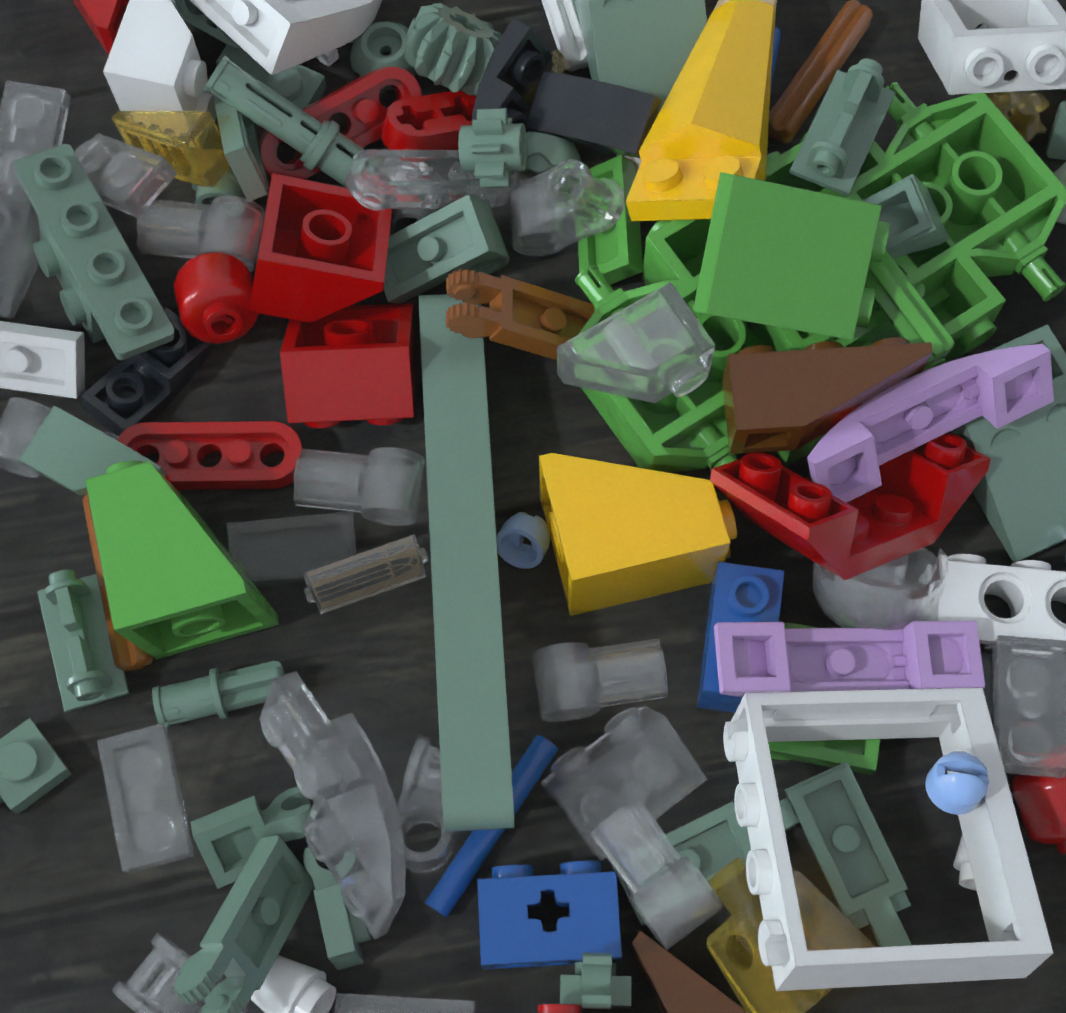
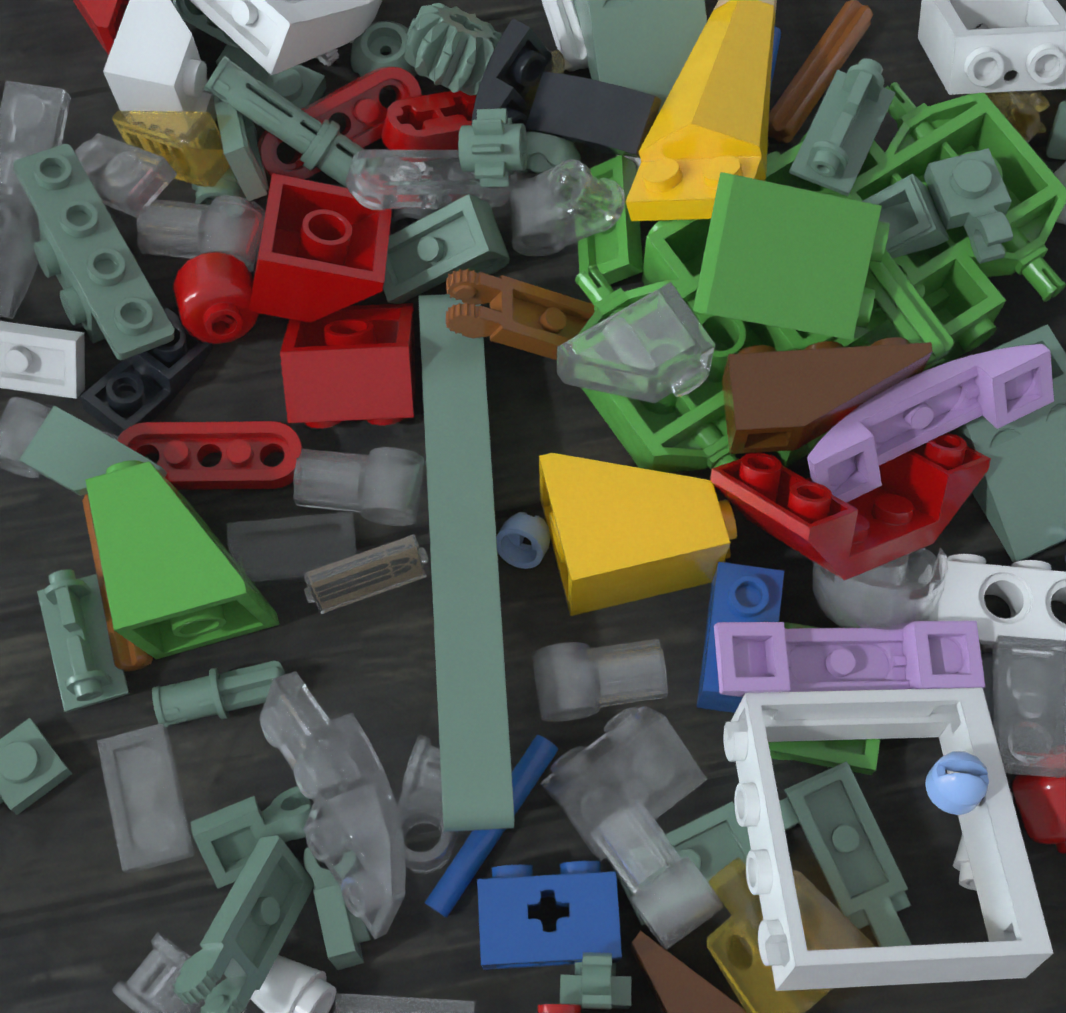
none -> sand green plate [924,148,1013,264]

